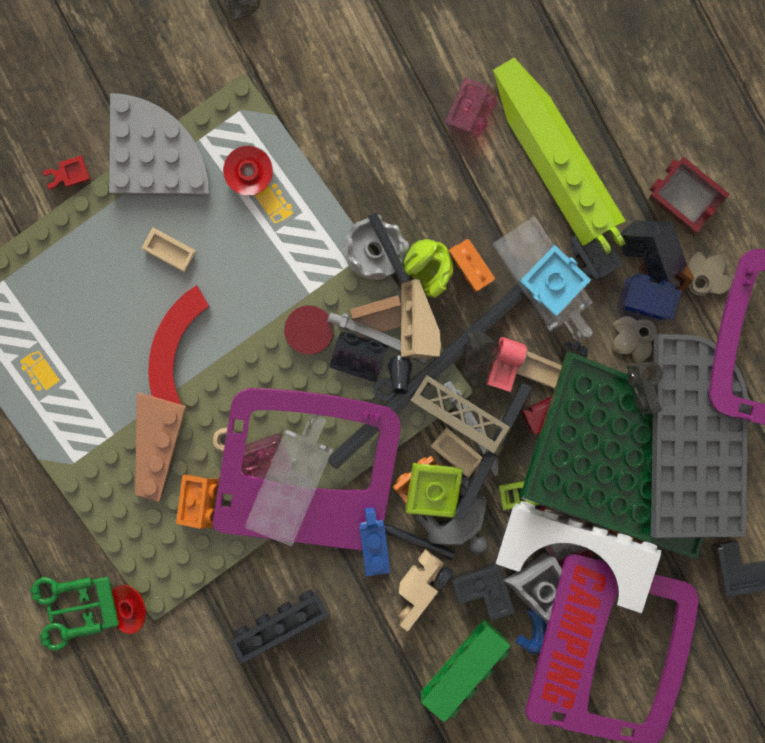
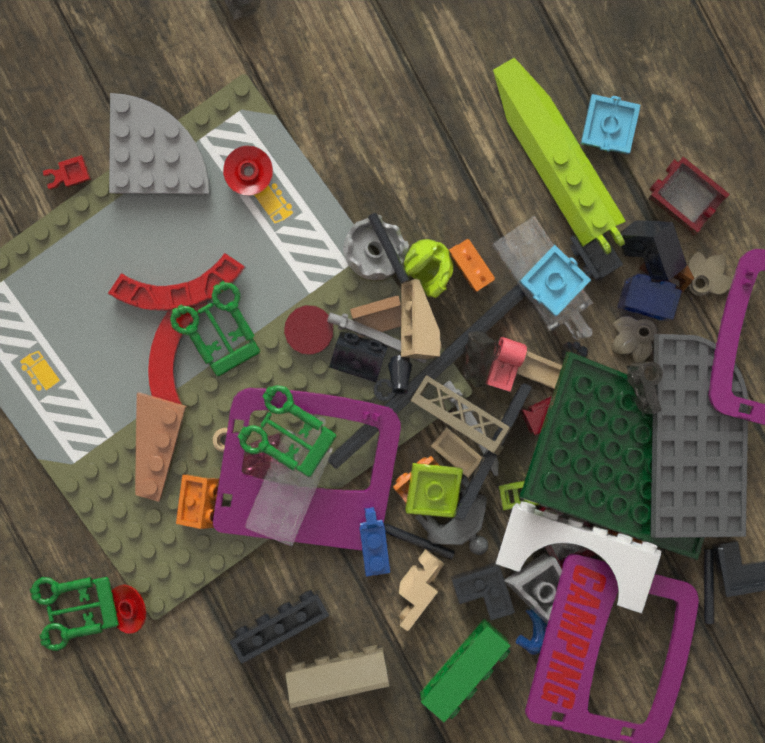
tan tile [141,227,196,272] -> none
black tile [433,567,454,592] -> none
clear pink bracket [445,77,498,138] -> none
none -> red tile [107,253,246,311]
none -> green piece [170,281,260,376]
none -> green piece [237,385,336,477]
none -> dark tan slope [286,645,390,708]
none -> medium azure plate [580,94,641,154]
none -> black bar [703,549,714,624]

